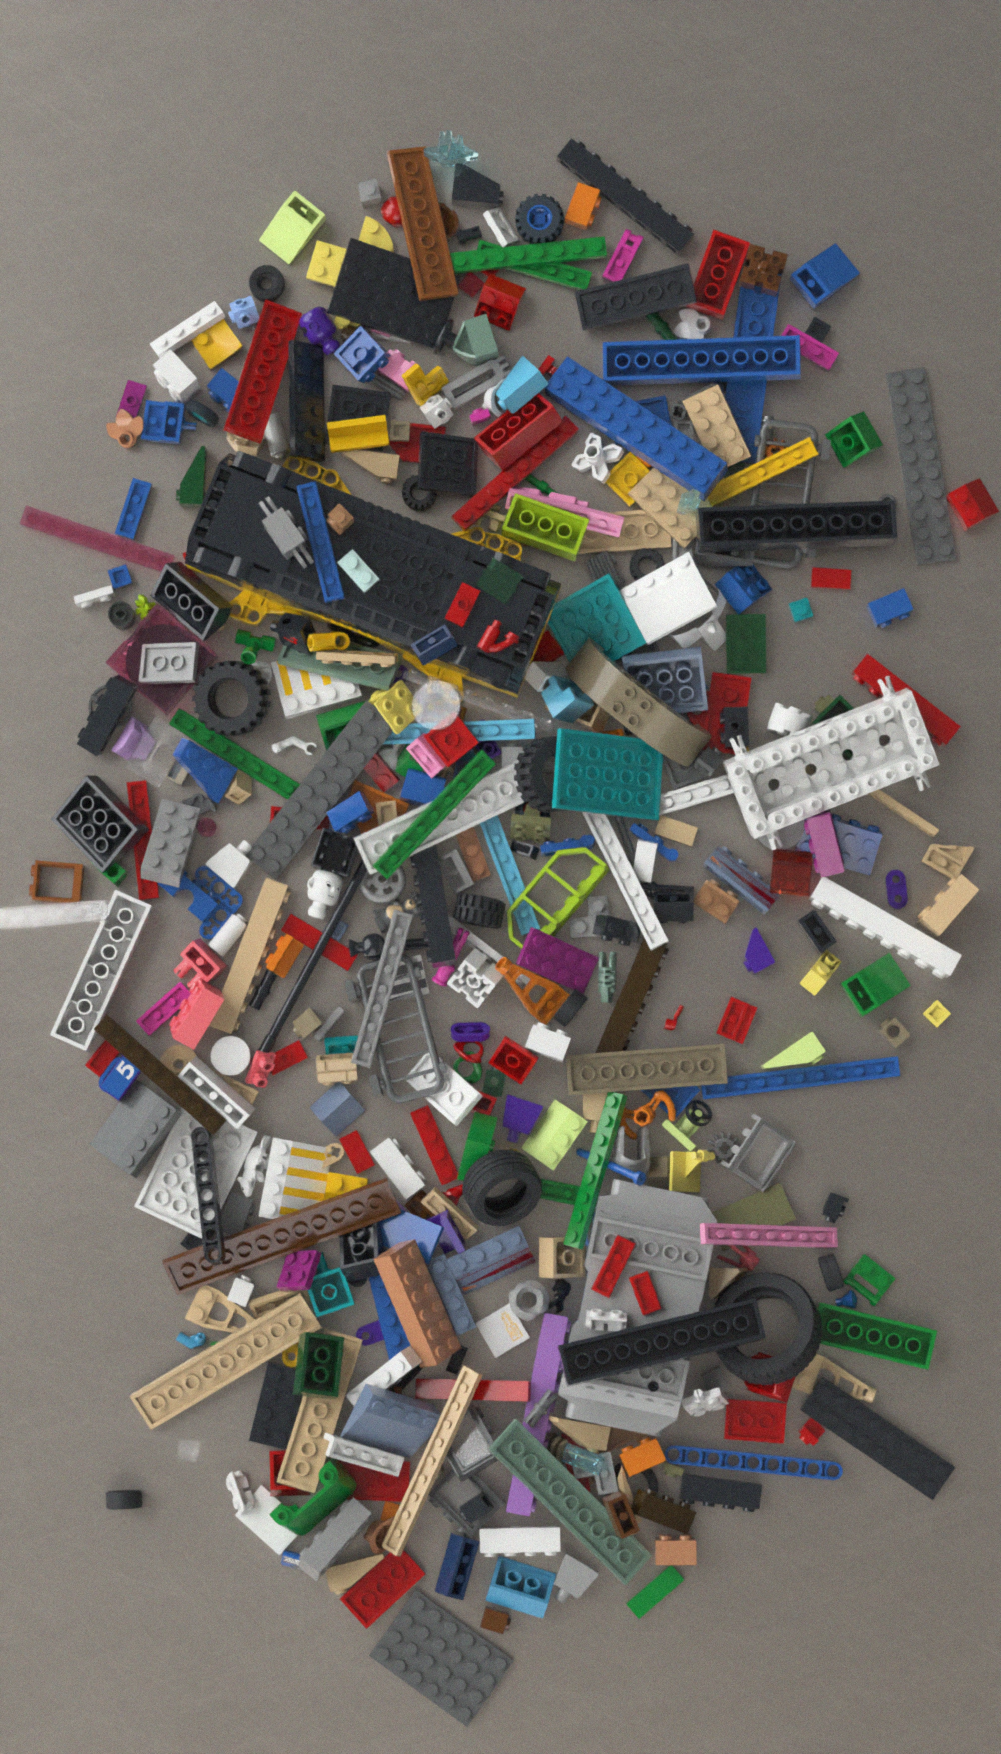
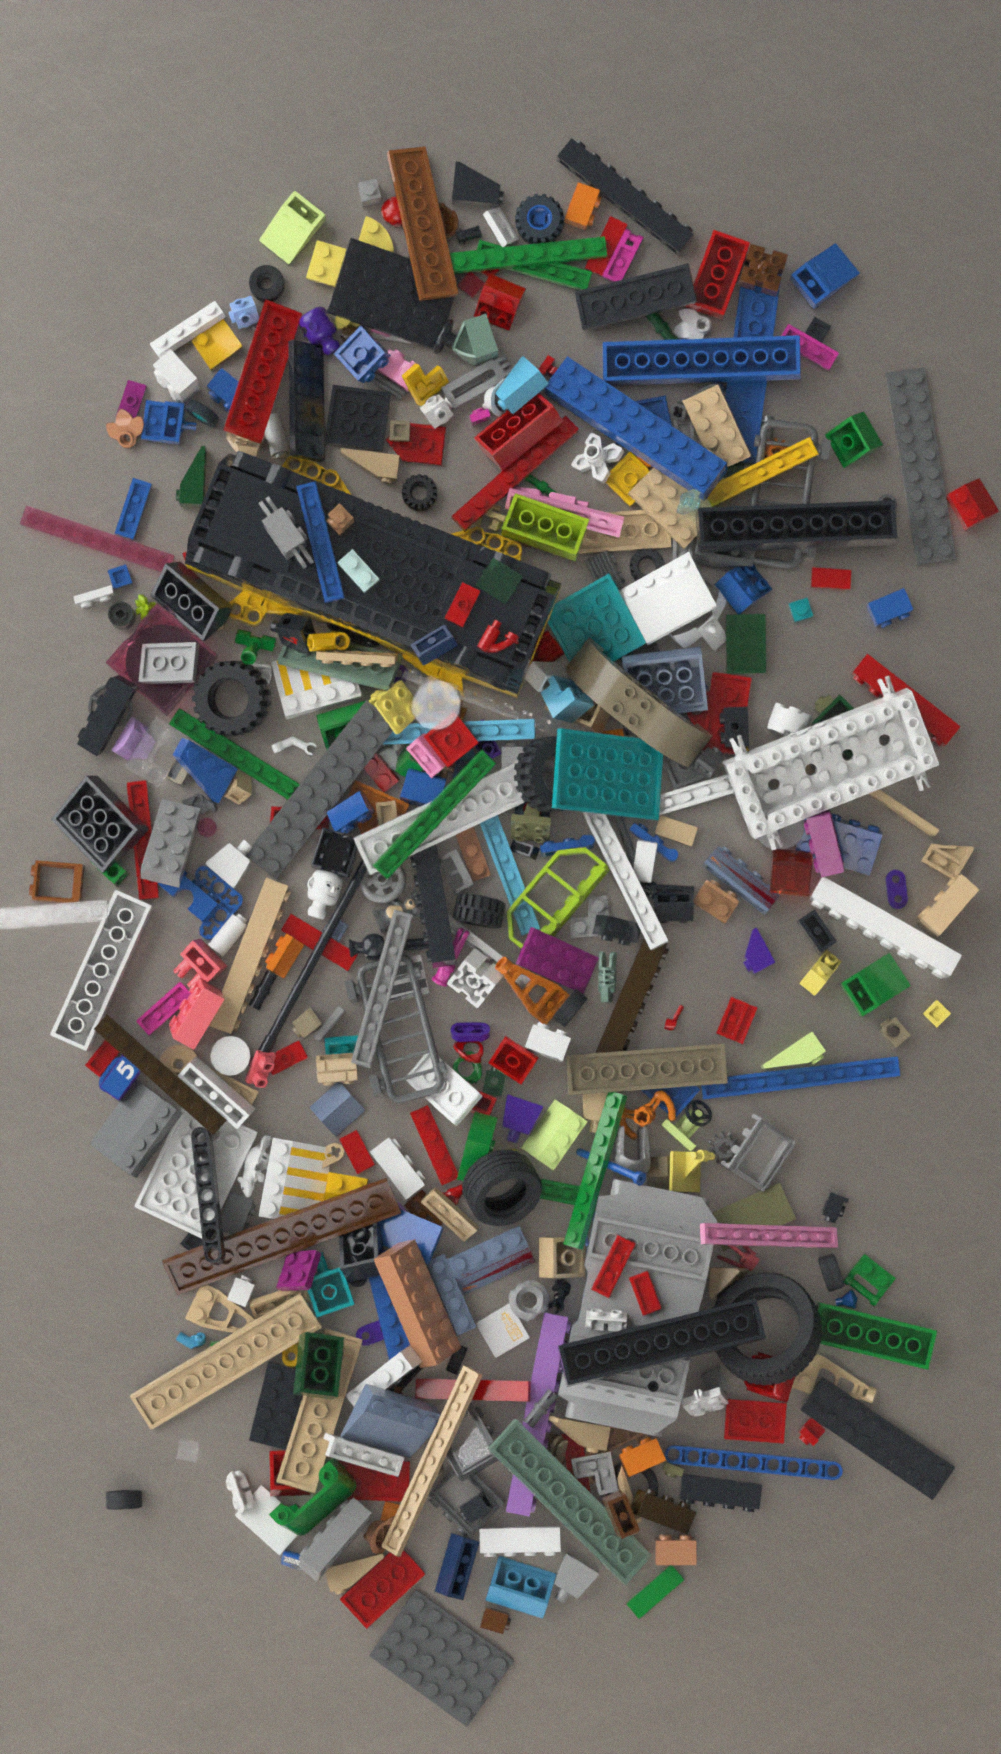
yellow panel [327,415,389,453] -> none
black plate [417,431,478,497] -> none
clear light blue plate [424,130,478,167] -> none
panel [427,1210,466,1254] -> none
clear light blue plate [561,1443,605,1476] -> none
none -> red tile [585,216,628,277]

